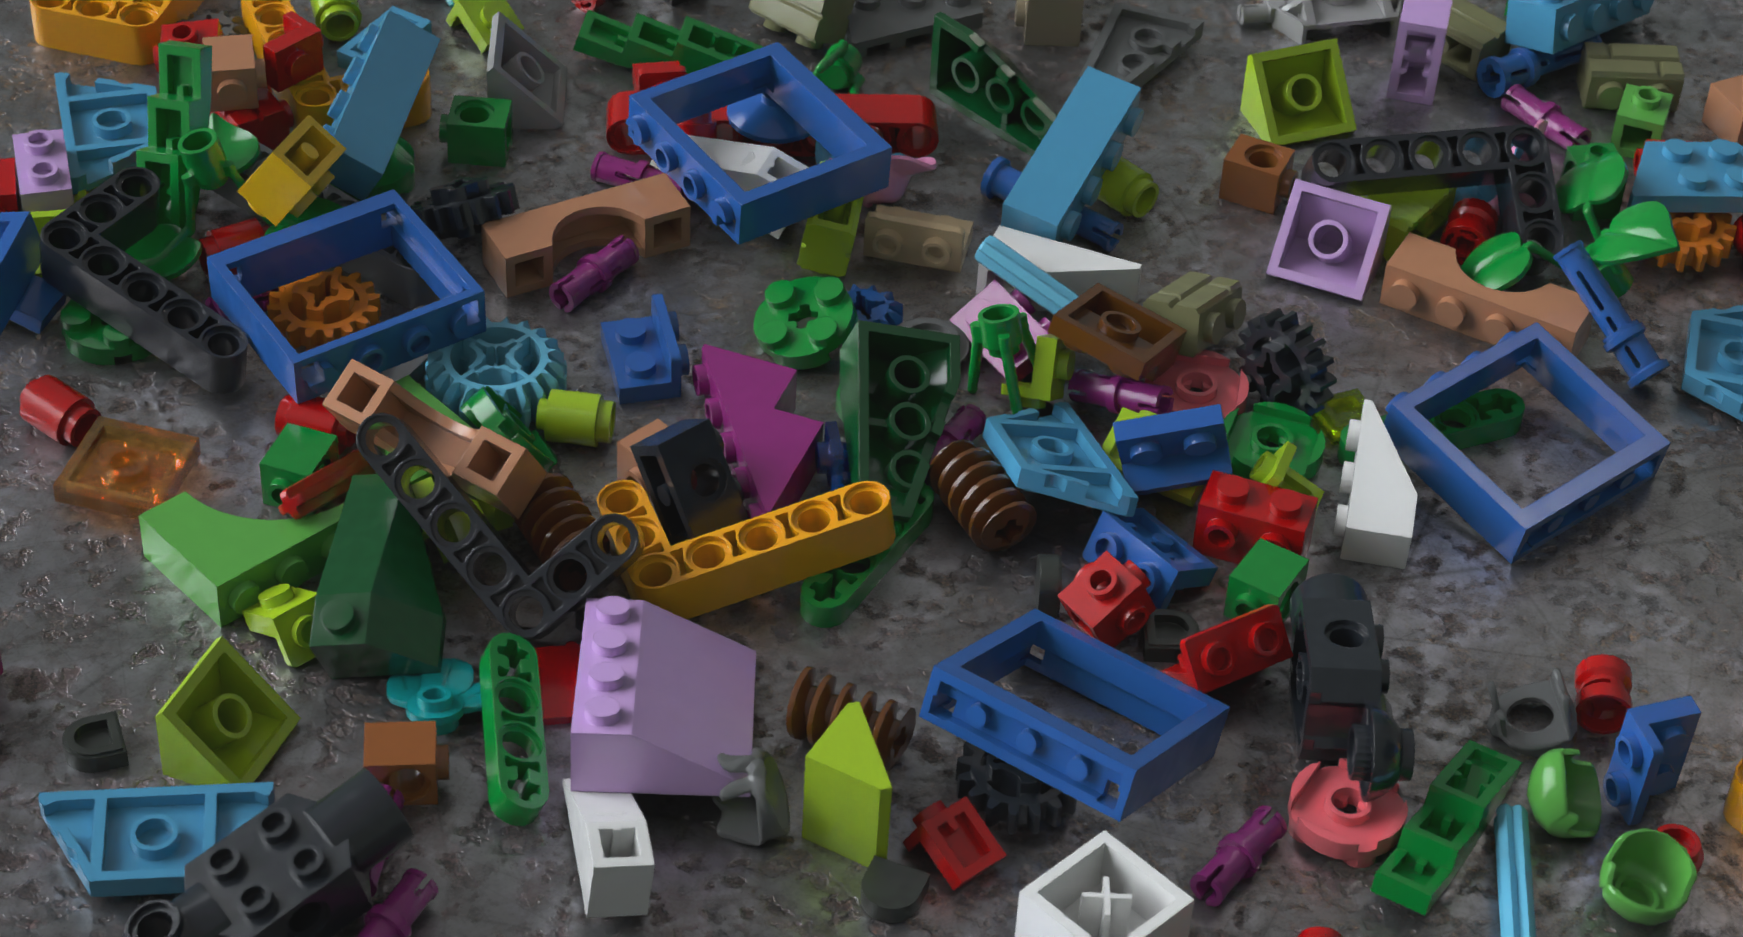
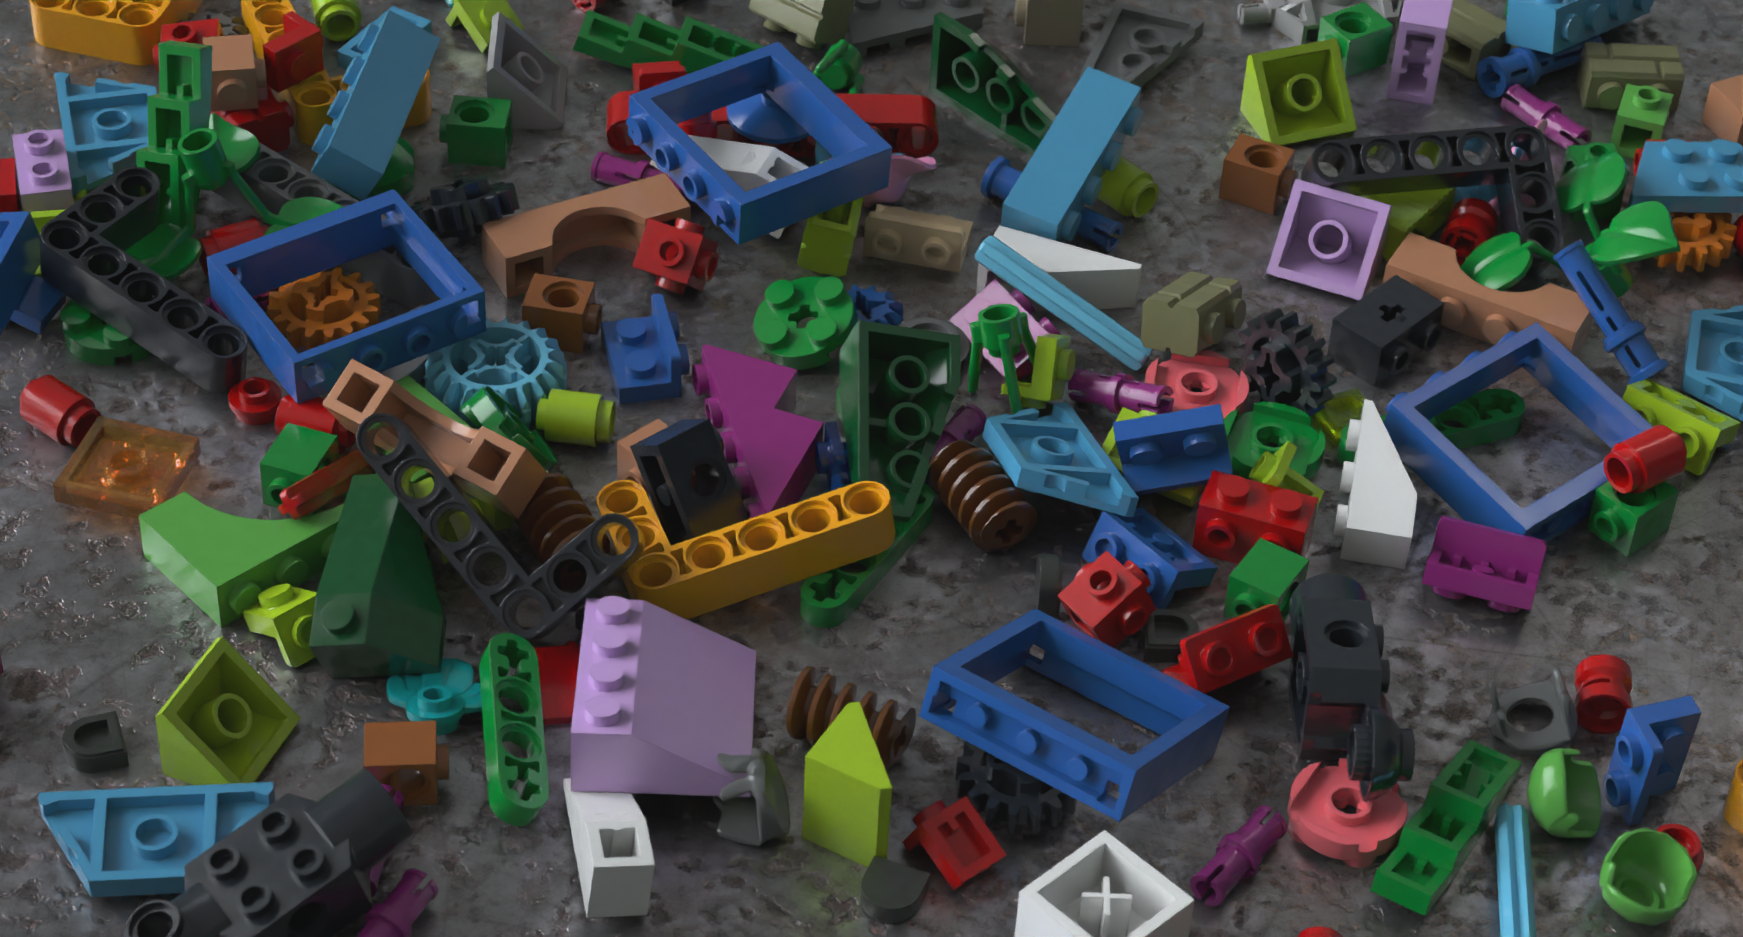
yellow brick [237,115,346,226] -> none
magenta pin [549,235,640,313] -> none
reddish brown plate [1047,283,1187,382] -> none
none -> red plate [228,377,282,425]
none -> dark orange brick [522,273,603,354]
none -> red brick [632,218,719,295]
none -> green brick [1317,2,1393,78]
none -> black brick [1327,275,1444,387]
none -> magenta bracket [1421,516,1547,613]
none -> green brick [1586,481,1679,557]
none -> red brick [1603,425,1687,494]
none -> lime bracket [1622,378,1741,475]

